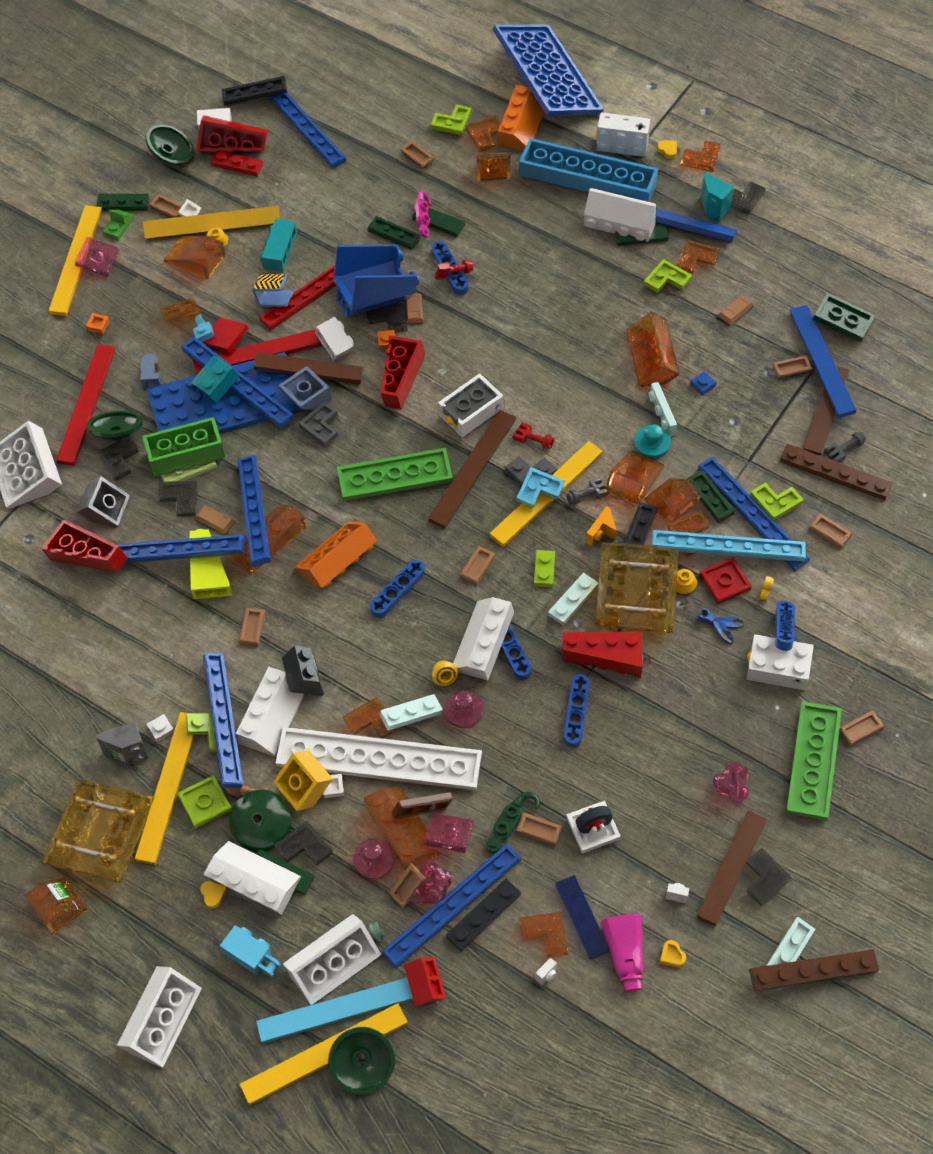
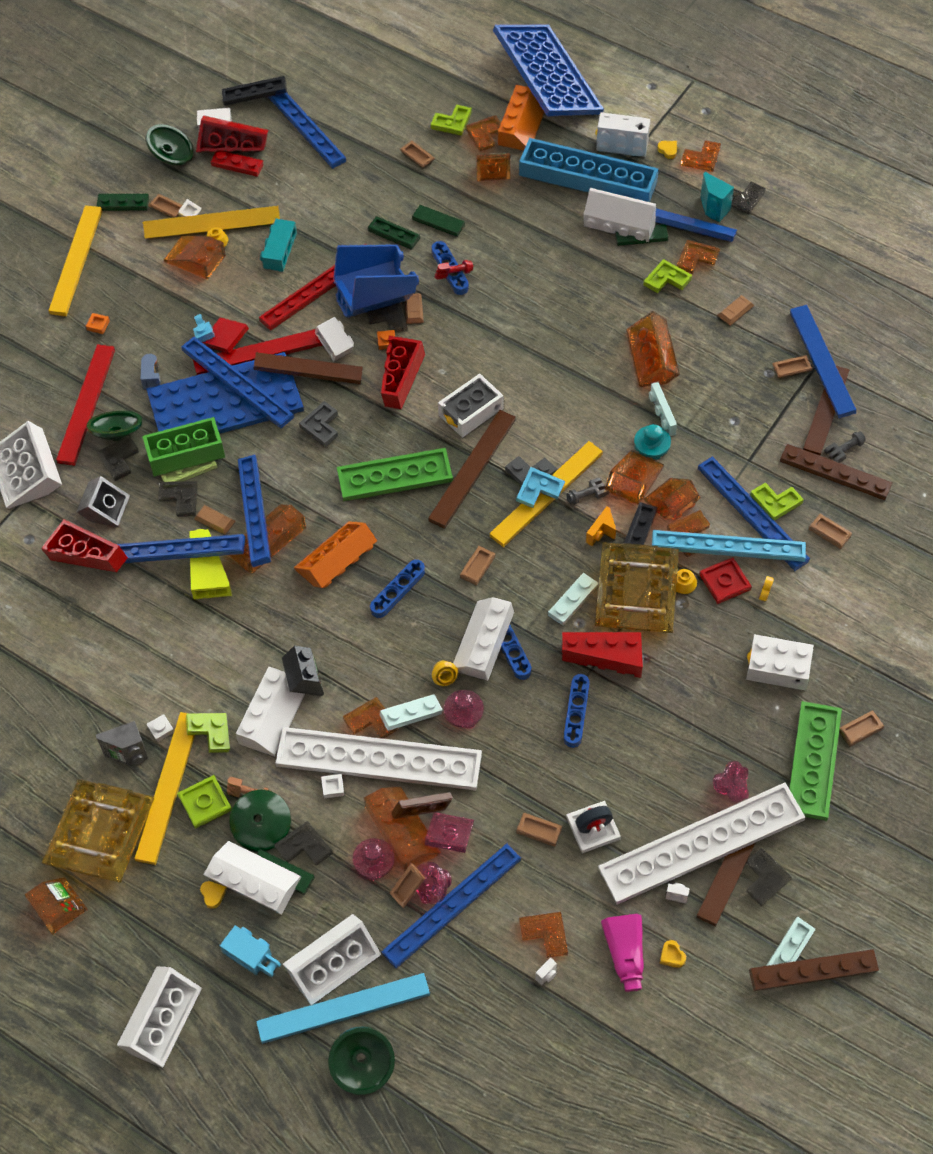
clear pink plate [75,237,120,277] -> none
bright green slope [103,210,135,241] -> none
clear orange plate [160,298,200,320] -> none
teal slope [191,355,240,403] -> none
tile [203,653,243,788] -> none
medium nougat tile [239,608,266,647] -> none
yellow tile [240,1003,408,1106] -> none
medium blue piece [252,274,293,307] -> none
yellow brick [273,750,333,811] -> none
sand blue slope [278,366,332,410] -> none
sand green plate [367,921,386,942] -> none
red hinge [404,957,446,1007] -> none
dark pink piece [414,191,431,238] -> none
black plate [446,878,521,952] -> none
dark green piece [486,792,540,853] -> none
red hinge [512,423,554,449] -> none
lime plate [534,550,555,588] -> none
clear blue tile [555,875,610,960] -> none
dark green plate [687,470,734,523] -> none
blue plate [690,371,716,396] -> none
blue piece [698,608,744,644] -> none
blue beam [775,601,795,651] -> none
plate [813,293,875,342] -> none
none -> white plate [598,783,805,905]

